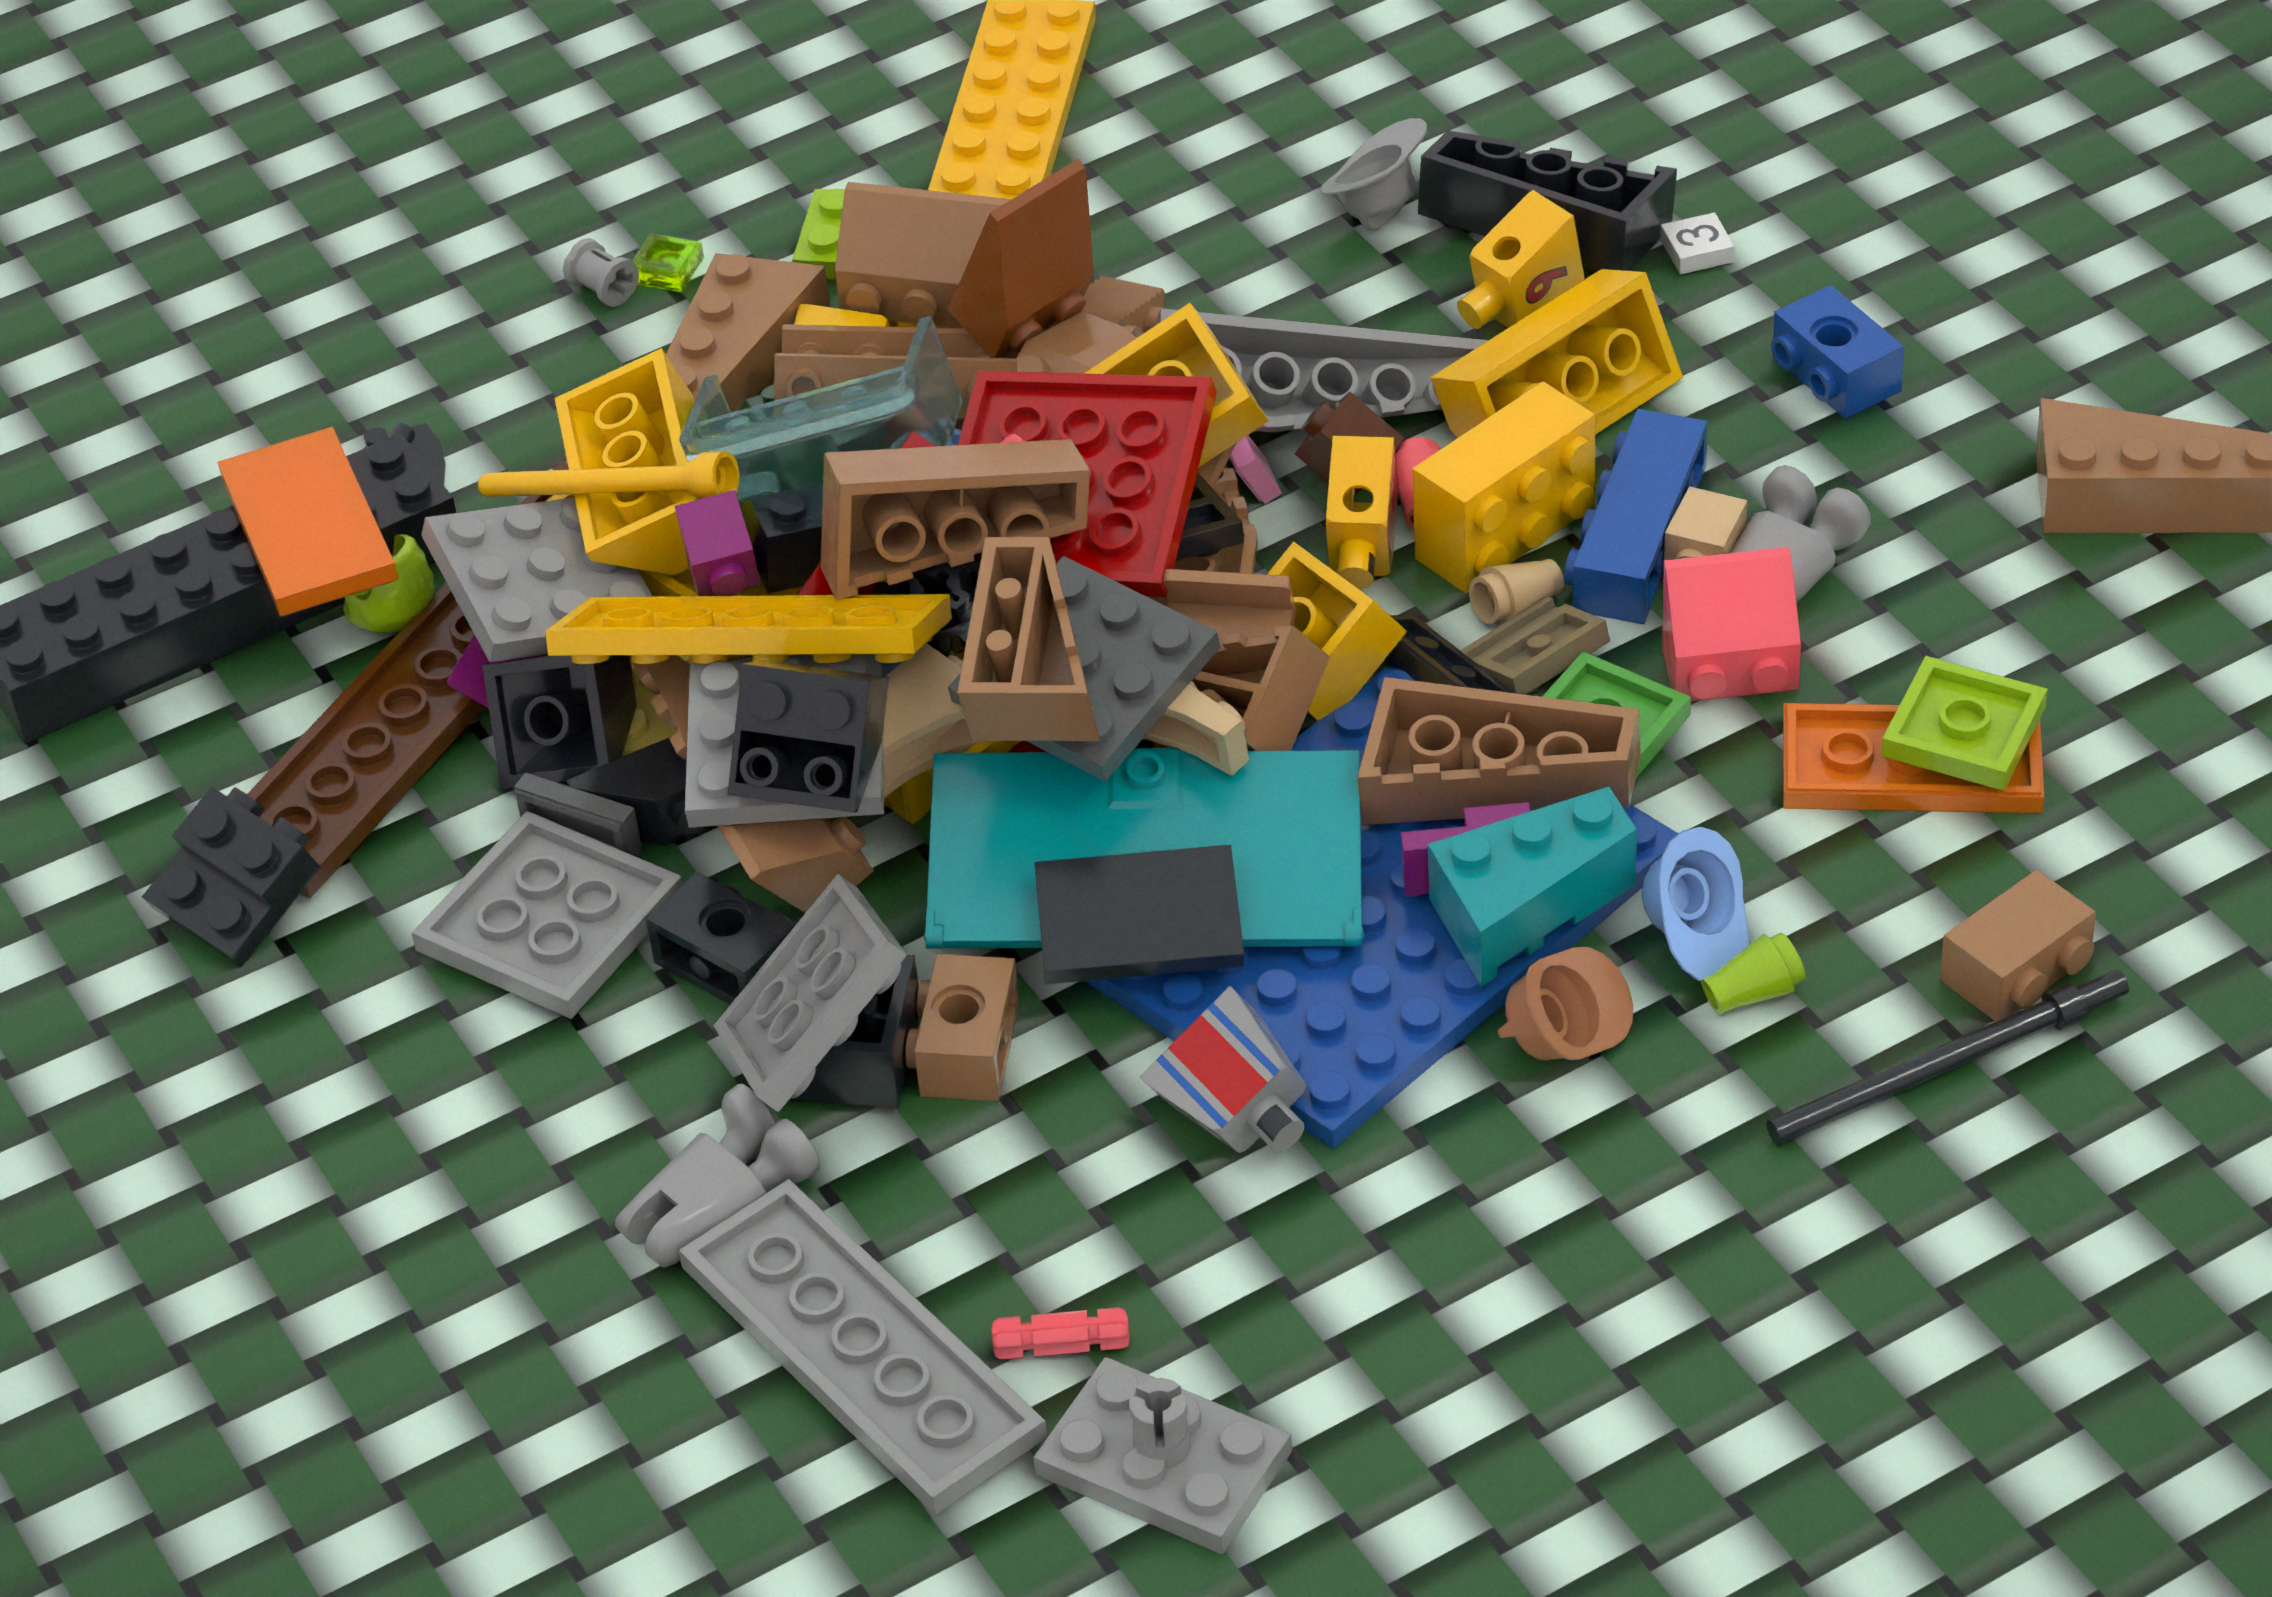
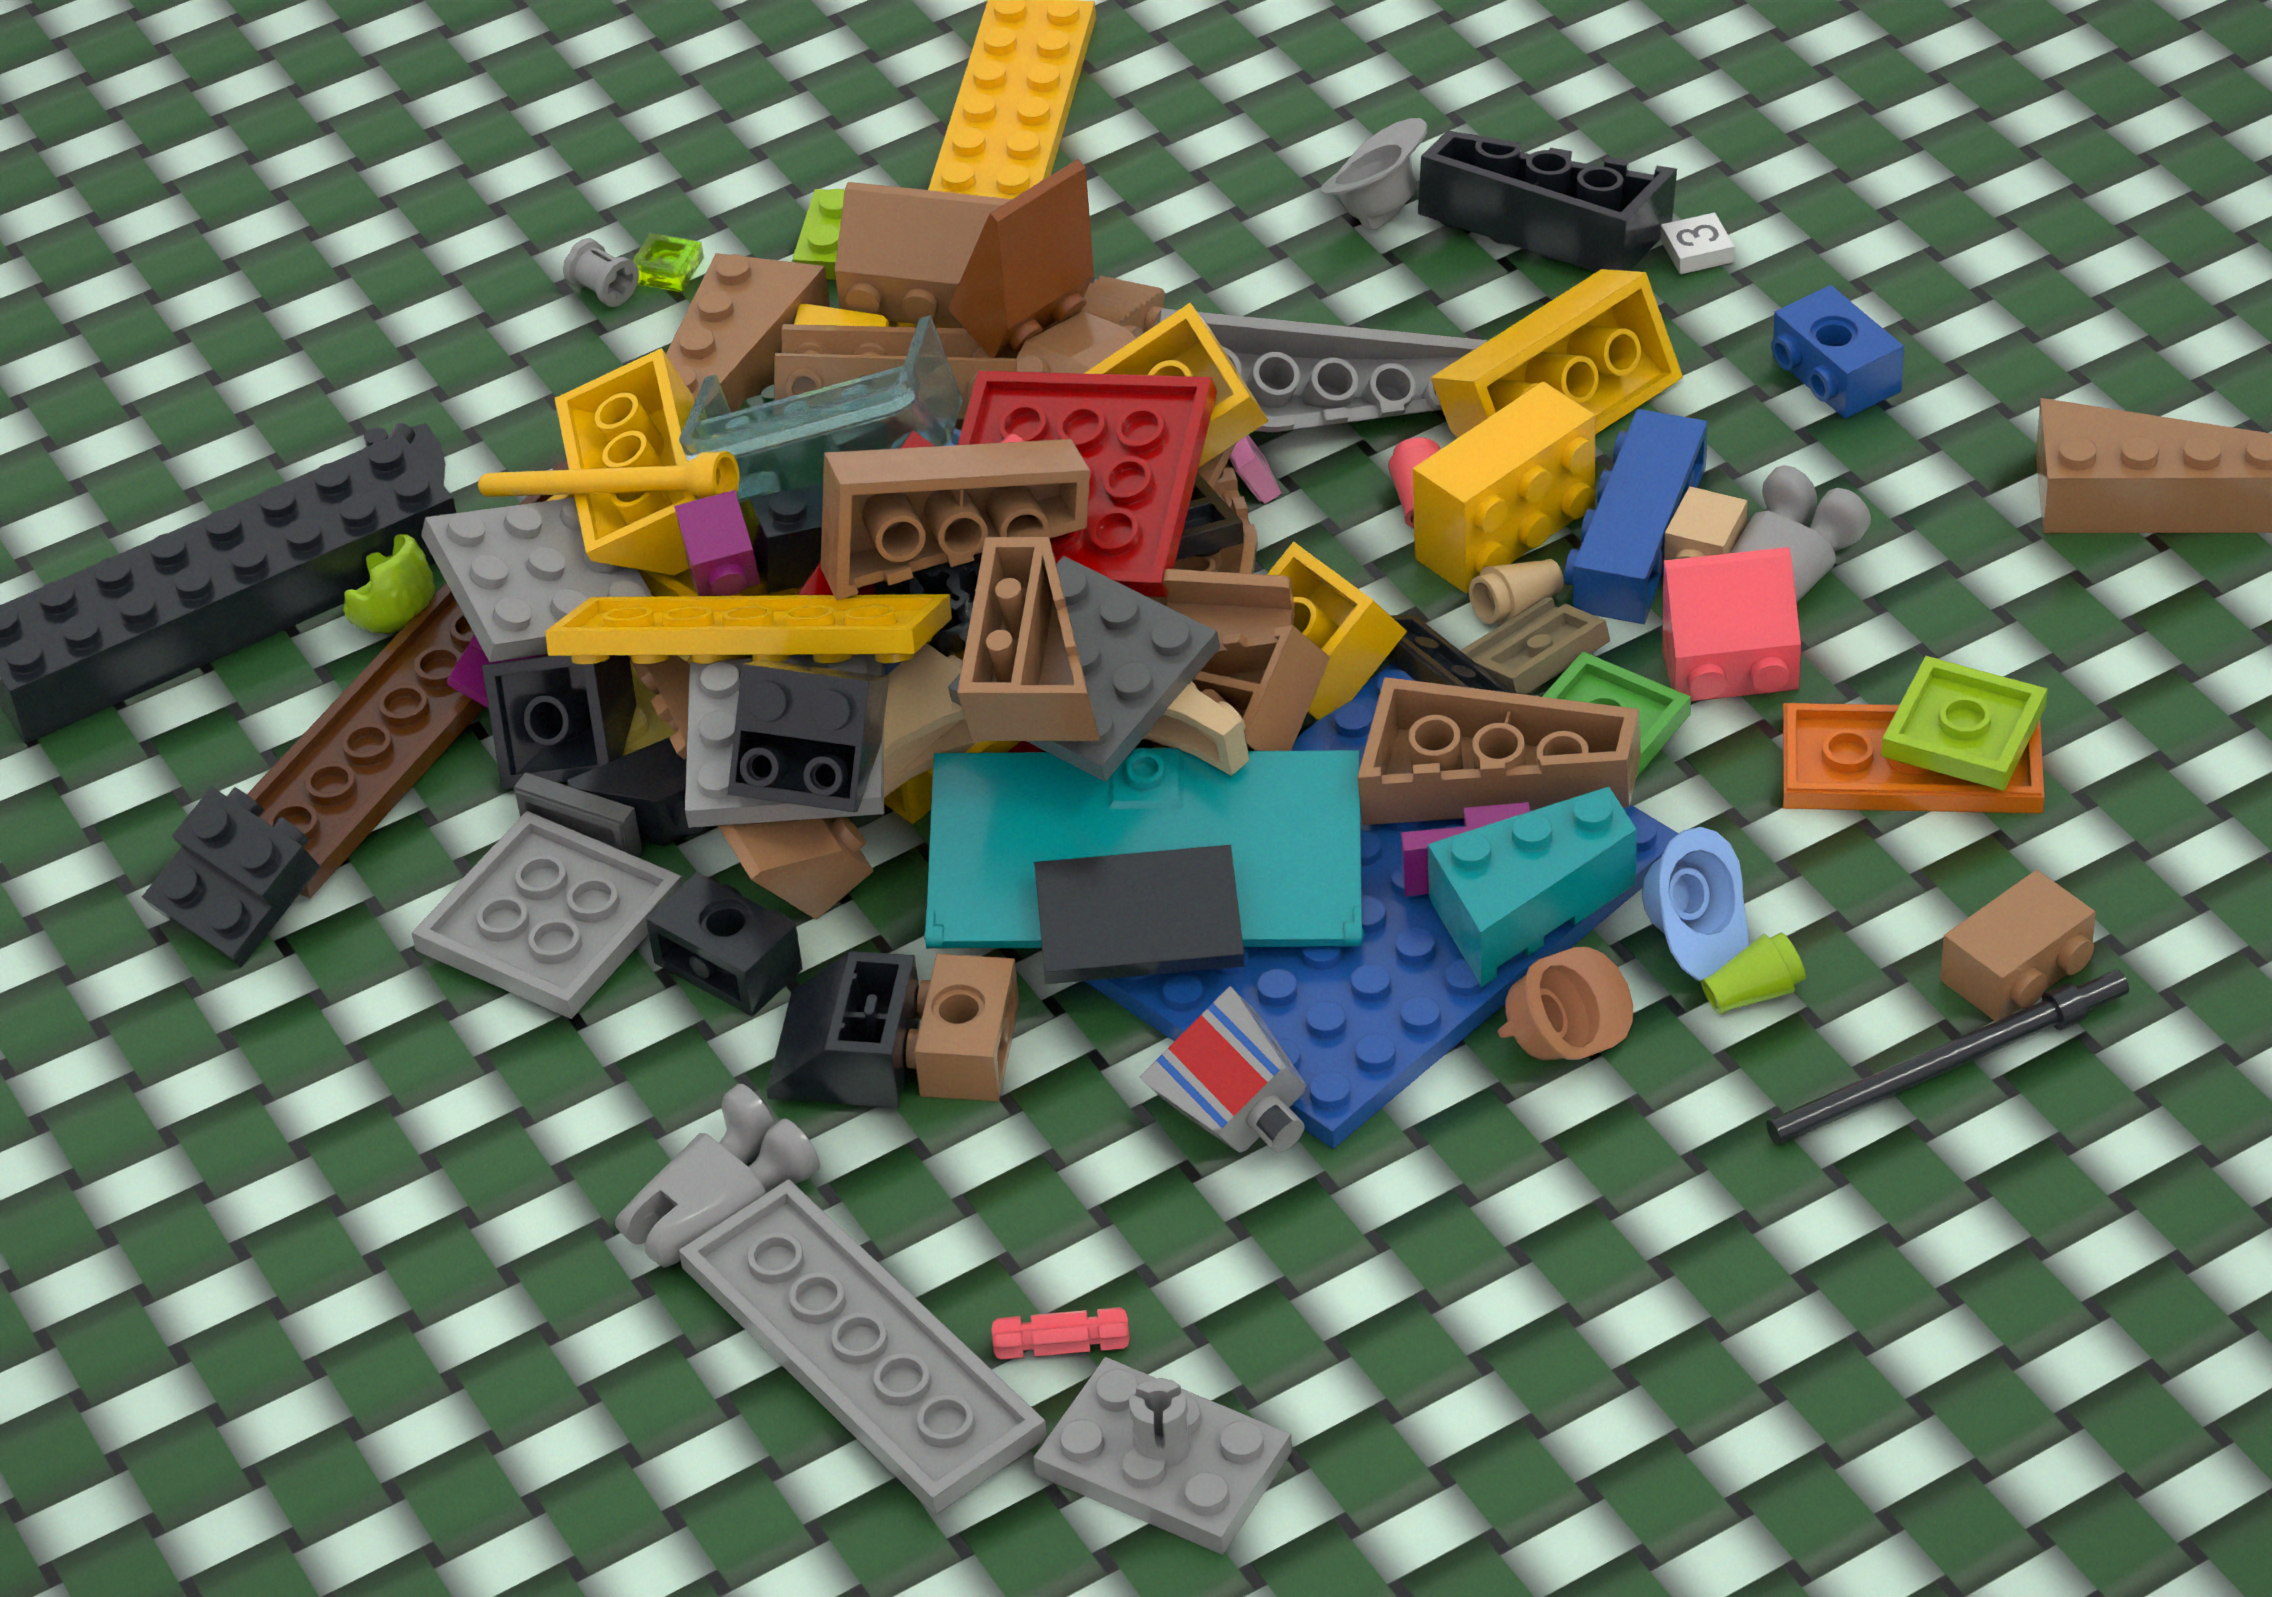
orange tile [217,427,399,616] -> none
light grey plate [714,874,907,1112] -> none
reddish brown brick [1294,392,1404,495] -> none
yellow torso [1326,436,1398,590] -> none
yellow torso [1457,190,1585,329] -> none

